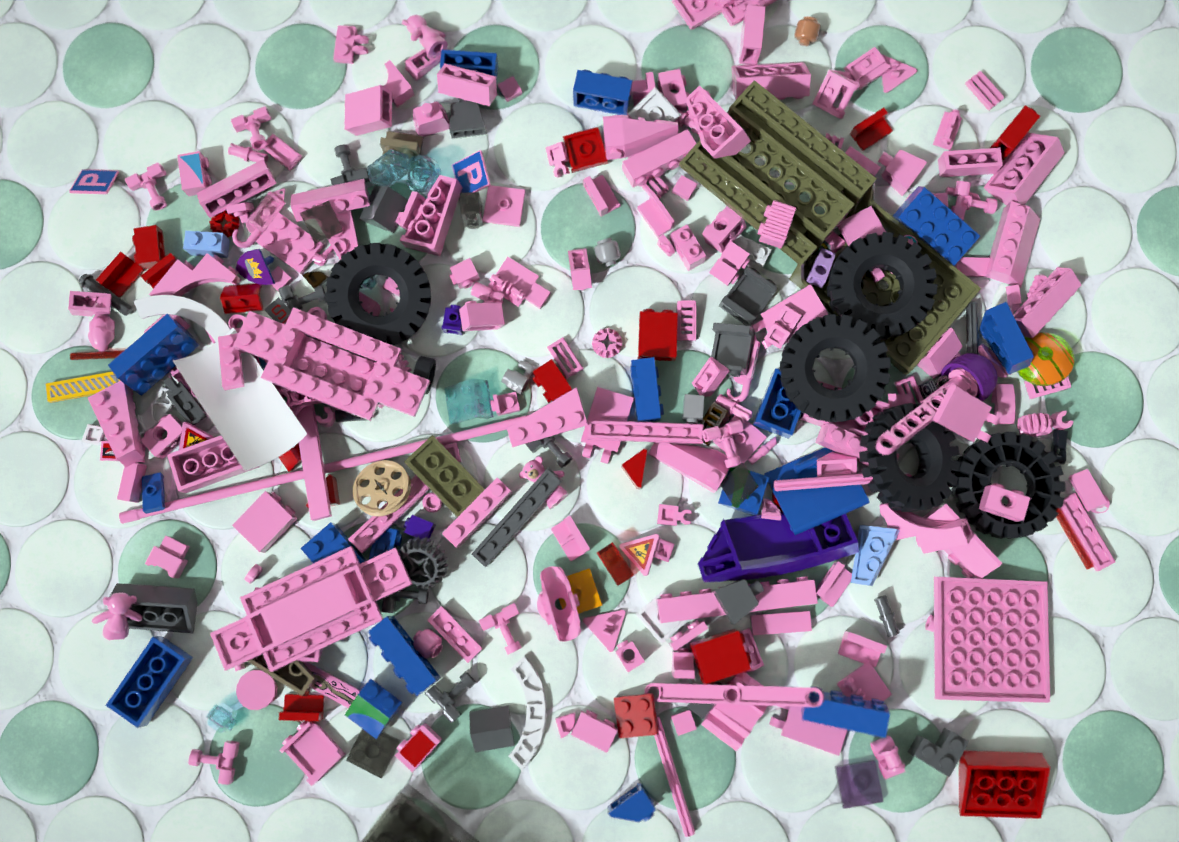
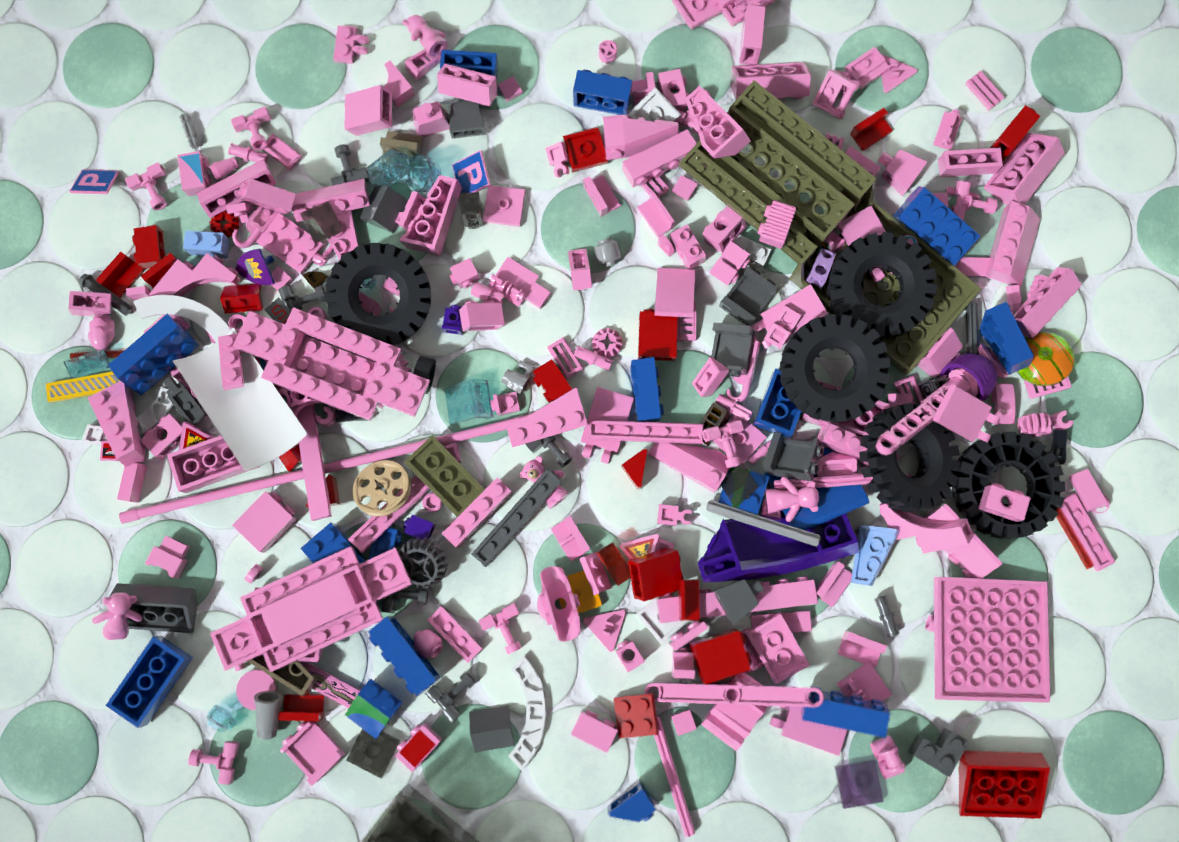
blue plate [142,472,165,514] -> none
bright pink tile [555,712,575,738] -> none
light grey brick [682,394,704,424] -> none
nougat head [794,16,821,46] -> none
none -> clear light blue slope [64,349,109,379]
none -> bright pink tile [126,286,151,301]
none -> light grey axle [179,113,200,149]
none -> bright pink cone [209,157,239,180]
none -> bright pink brick [238,179,296,214]
none -> light grey plant [254,691,283,740]
none -> bright pink pin [573,345,613,371]
none -> bright pink plate [579,552,612,595]
none -> bright pink wheel [599,40,617,64]
none -> red brick [628,548,684,602]
none -> bright pink tile [655,268,695,318]
none -> red panel [678,580,700,621]
none -> light grey axle [706,500,820,546]
none -> bright pink plate [745,612,810,685]
none -> dark grey panel [763,432,824,481]
none -> bright pink piece [766,477,819,522]

